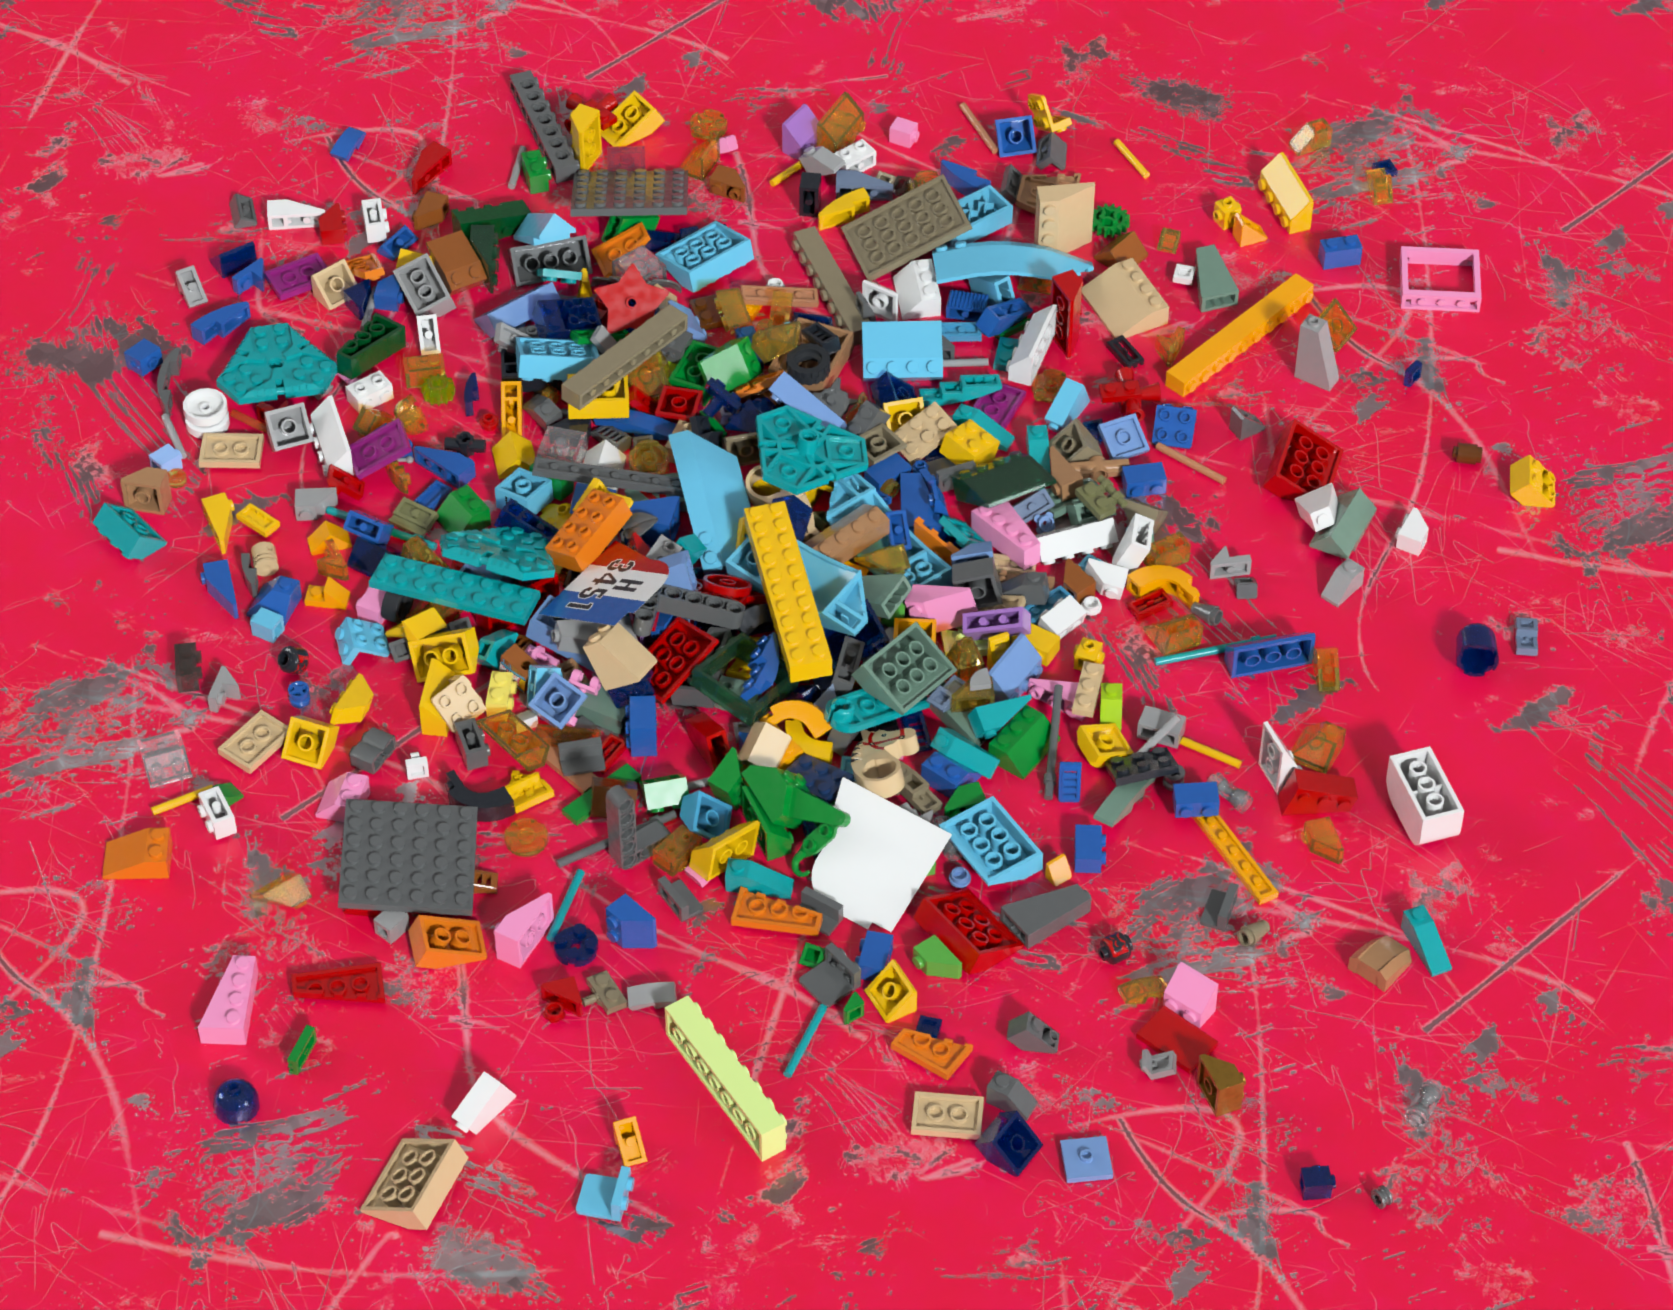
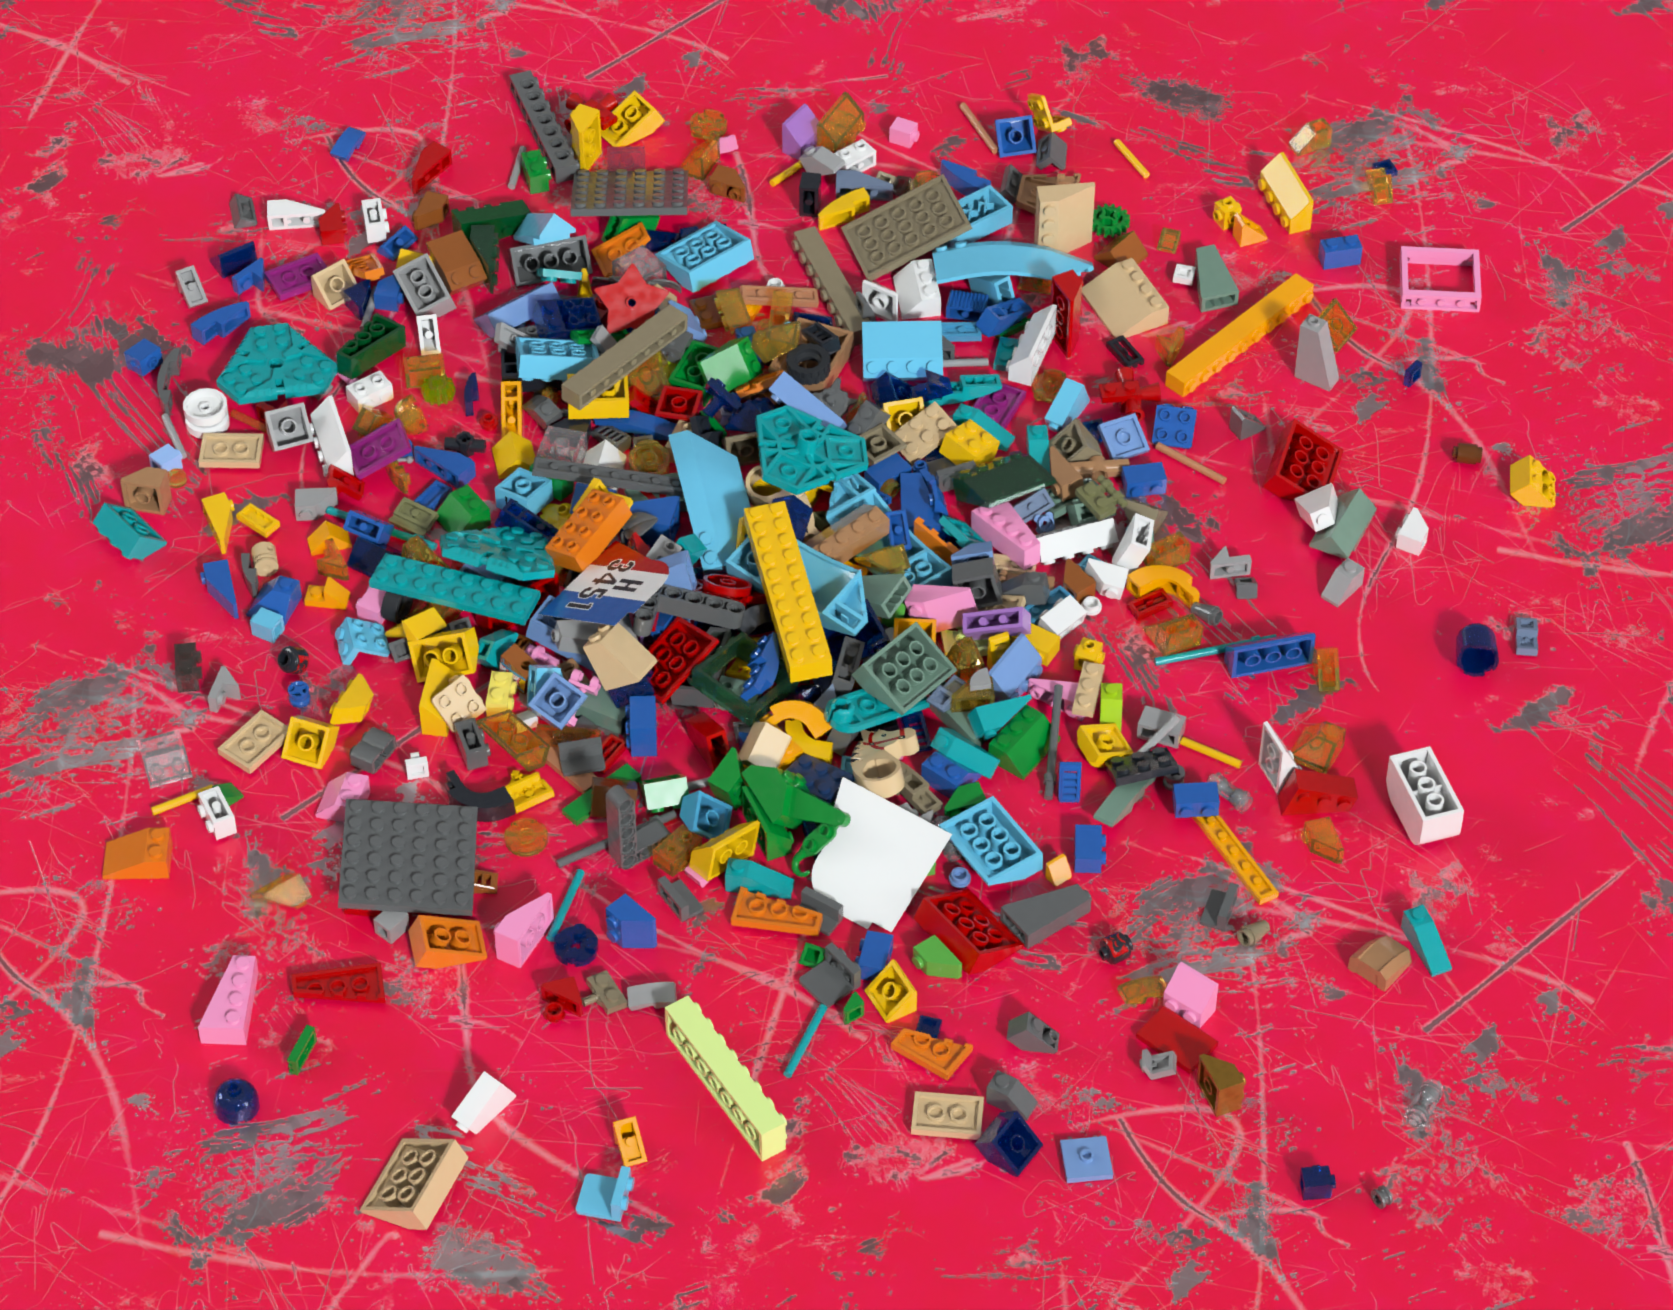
none -> clear blue slope [910,370,953,403]

